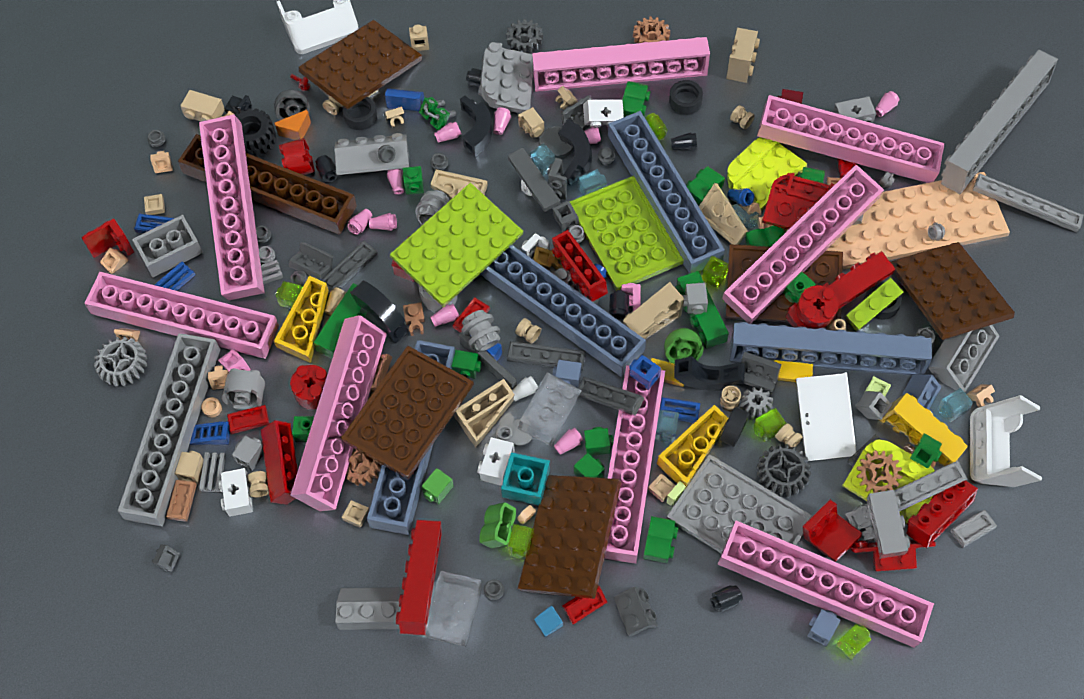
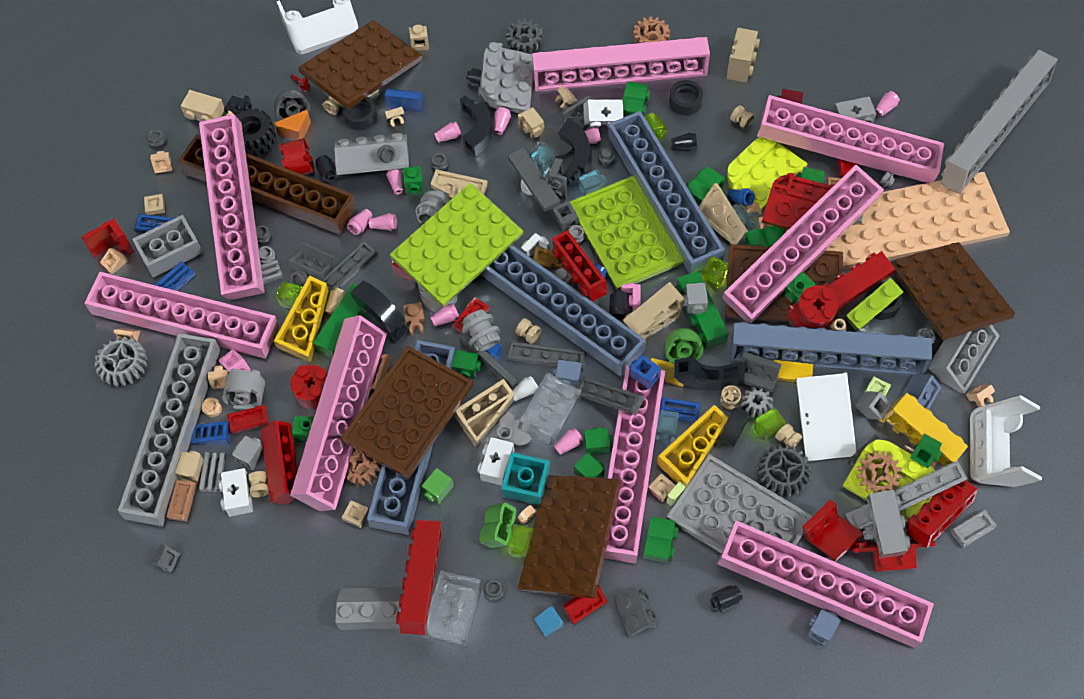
green piece [419,97,457,130] -> none
clear neon green brick [836,624,872,660] -> none
light grey plate [928,222,945,241] -> none
clear light blue brick [938,388,973,422] -> none
light grey tile [973,173,1084,232] -> none

